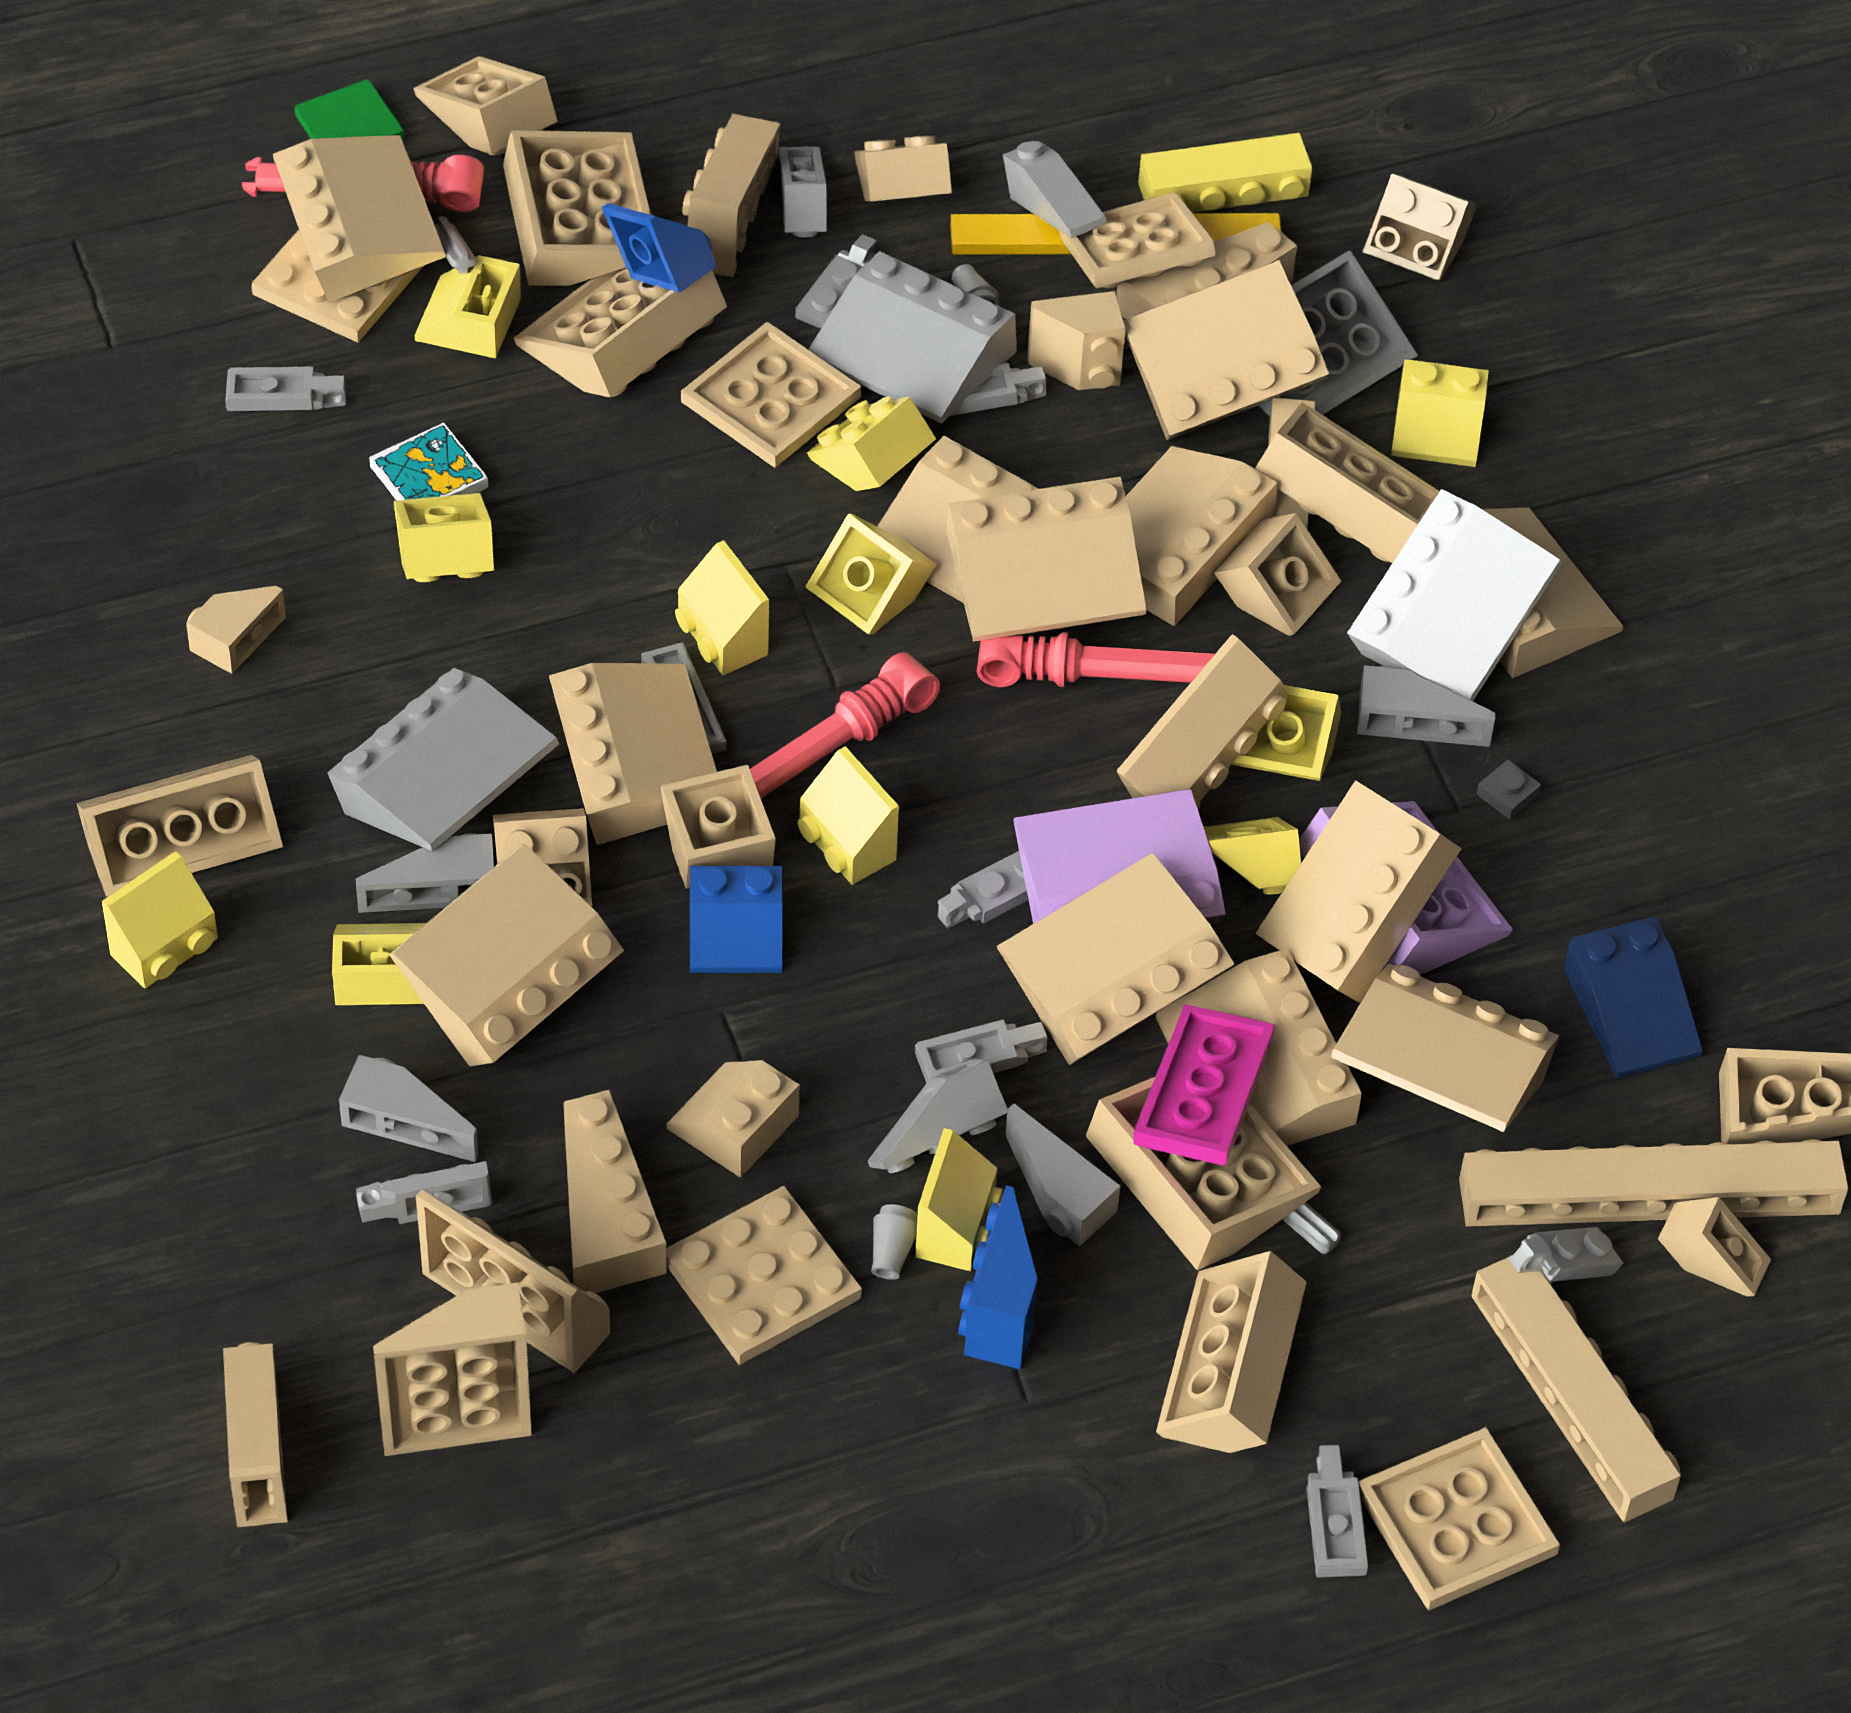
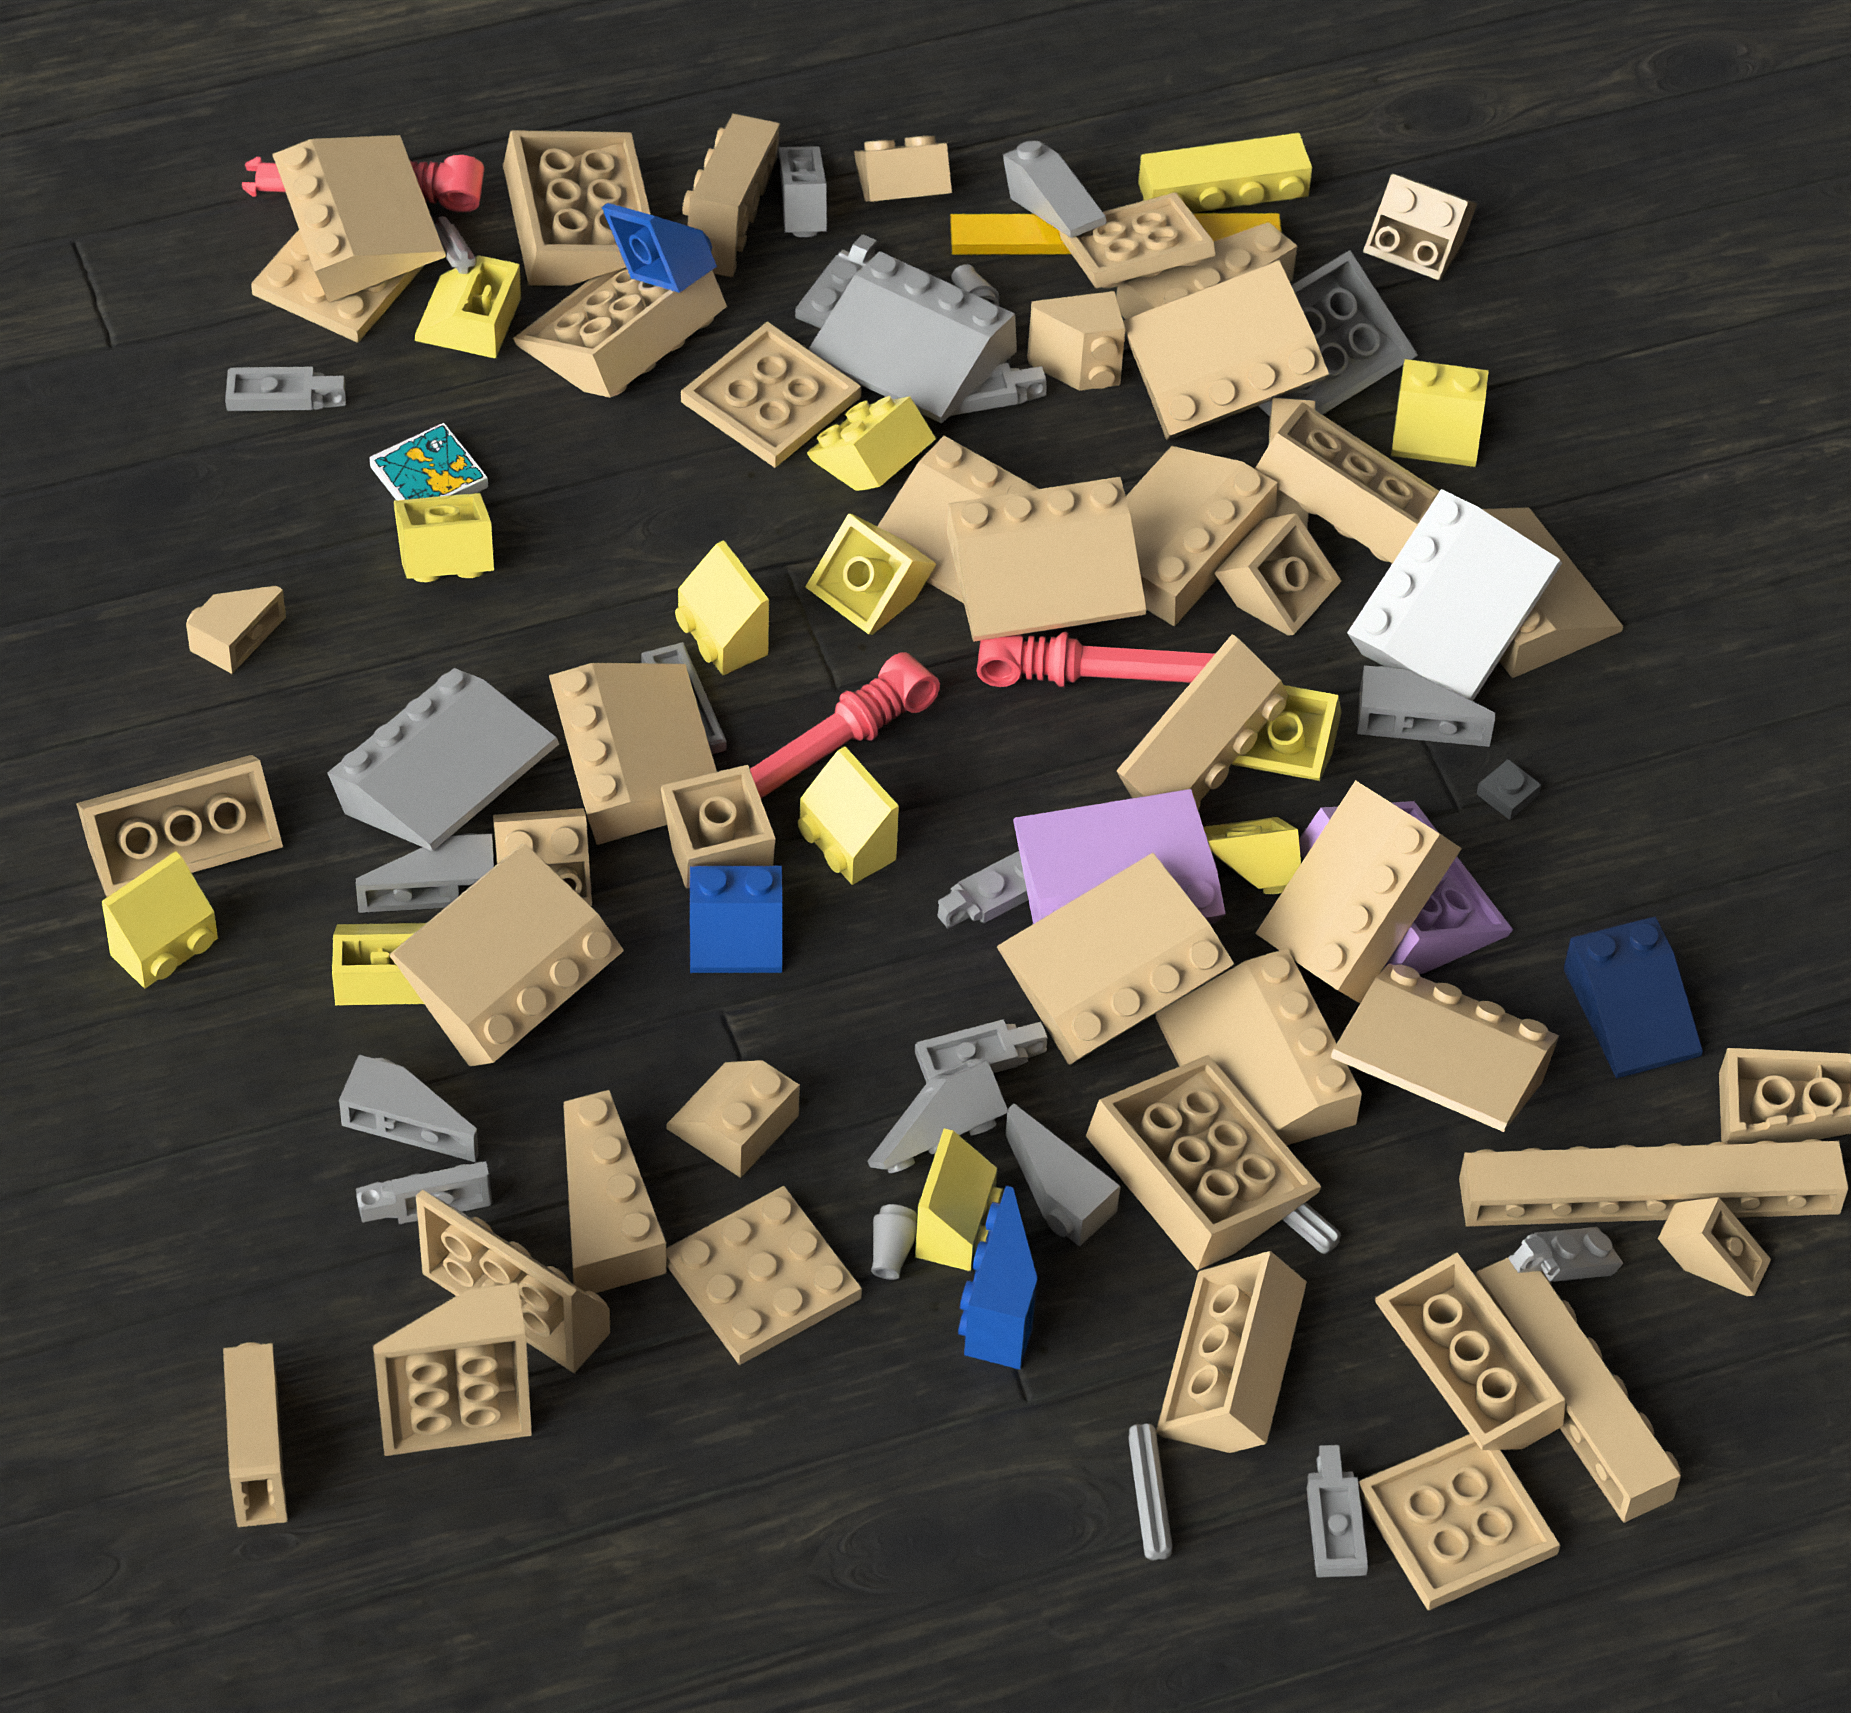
green tile [295,79,404,141] -> none
tan slope [414,56,558,155] -> none
dark pink plate [1133,1004,1275,1166] -> none
none -> light grey axle [1128,1423,1172,1560]
none -> tan slope [1376,1252,1565,1451]

